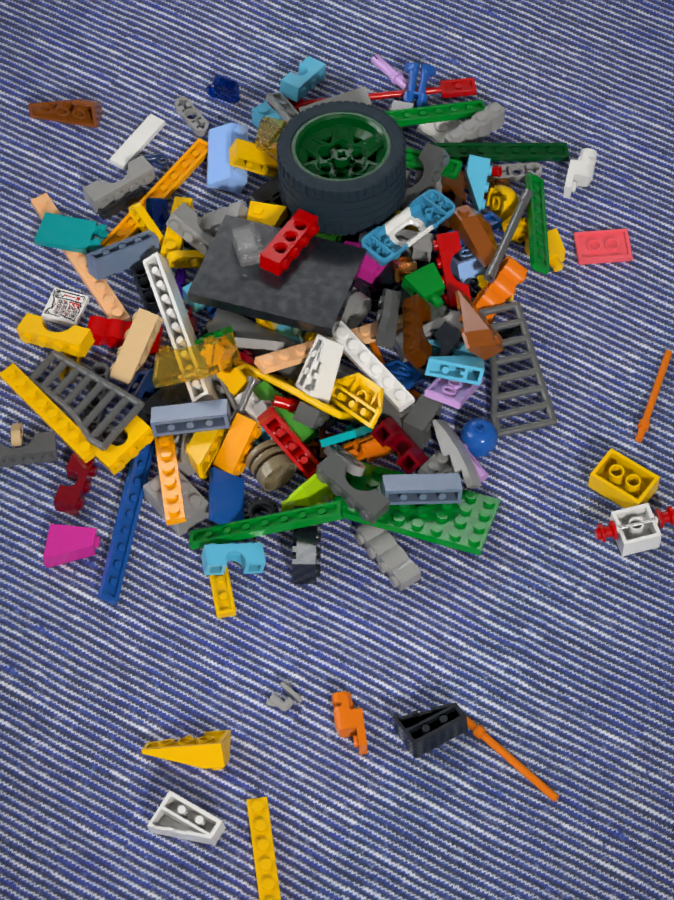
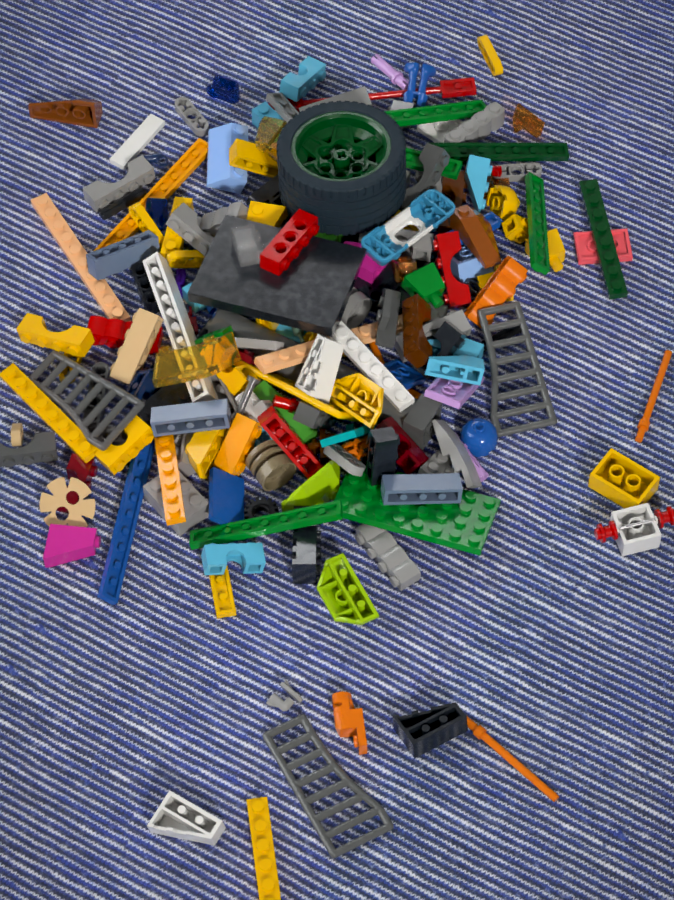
teal tile [34,212,108,254] -> none
white tile [41,287,89,327] -> none
yellow wedge [141,730,231,770] -> none
dark grey arch [316,451,390,525] -> none
dark orange wedge [455,290,504,360] -> none
dark grey piece [484,189,533,282] -> none
white plate [563,148,597,199] -> none
none -> tan piece [39,477,96,527]
none -> dark grey bar [262,714,394,858]
none -> lime wedge [316,553,379,625]
none -> black wedge [359,426,400,486]
none -> yellow beam [477,35,503,76]
none -> clear orange slope [512,103,545,138]
none -> dark green plate [579,179,628,299]

